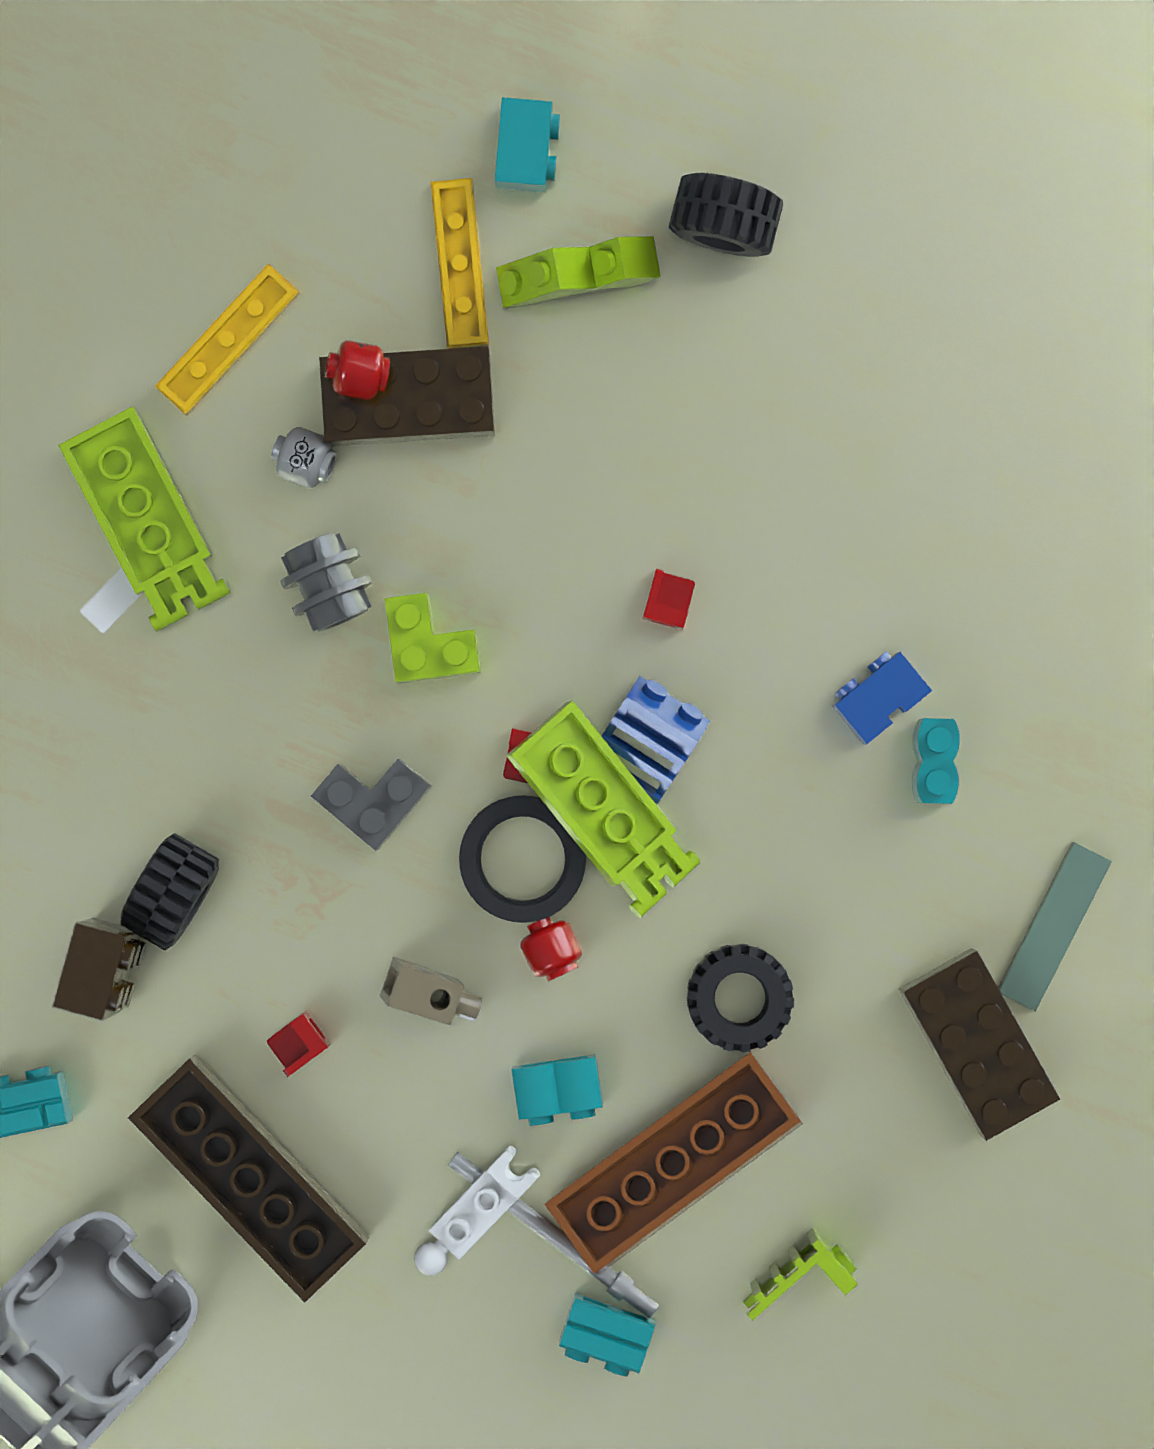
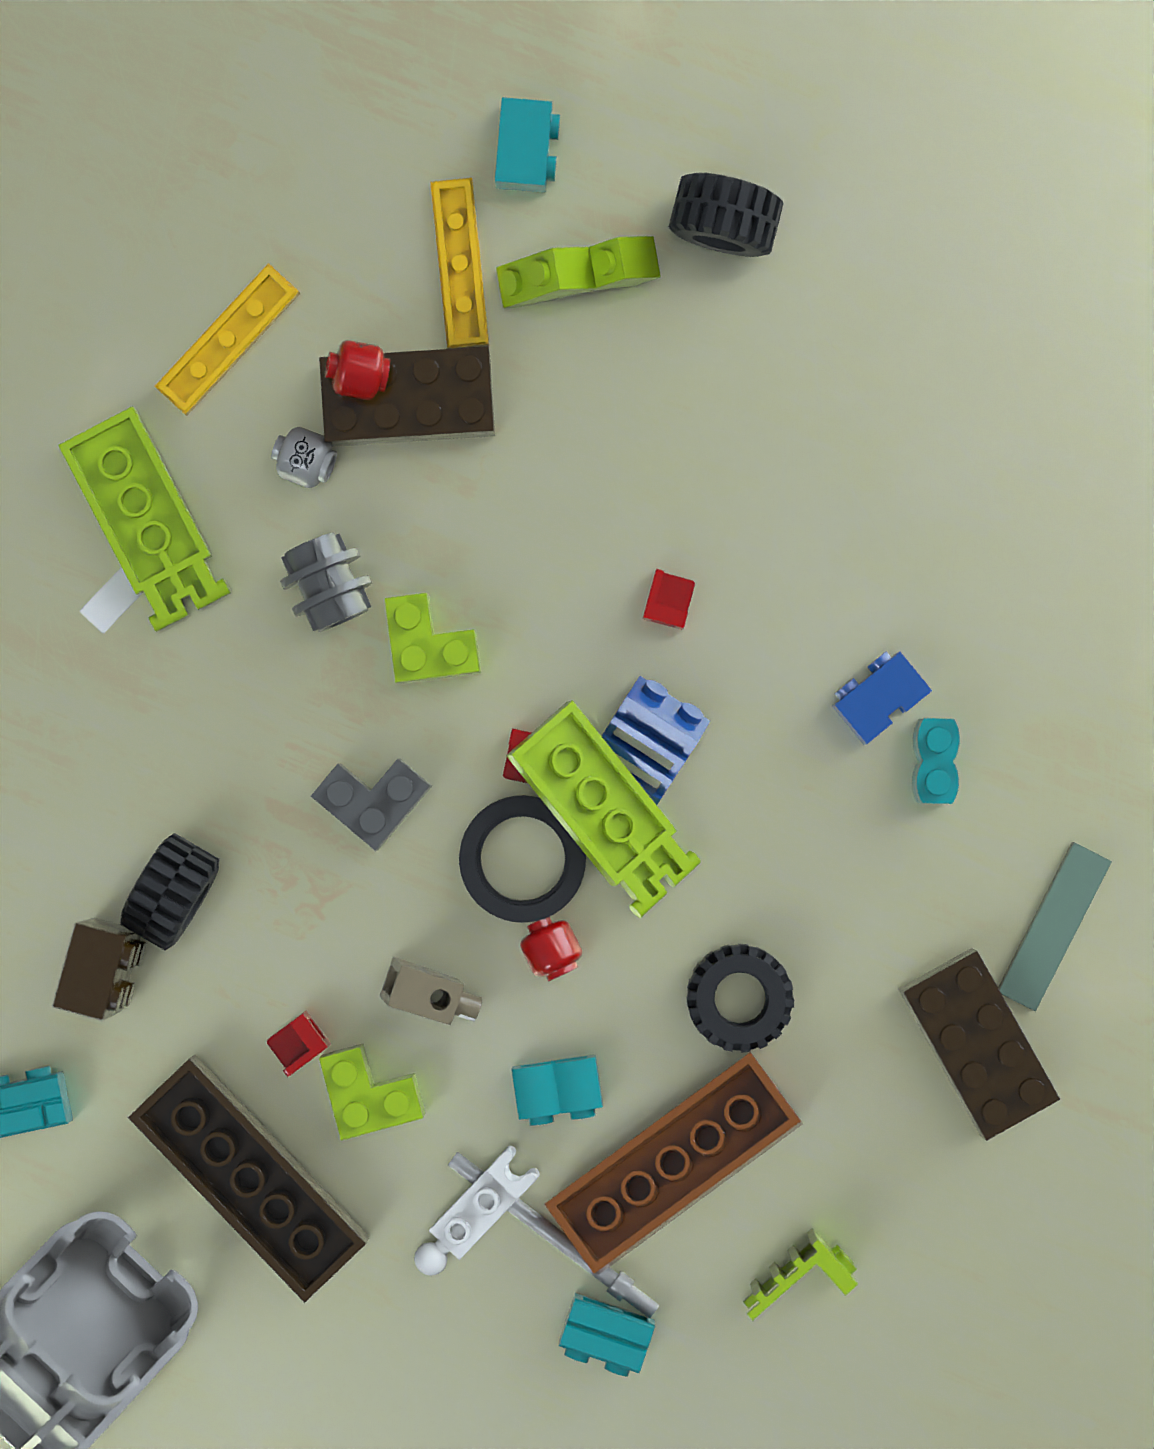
none -> lime brick [319,1043,426,1141]

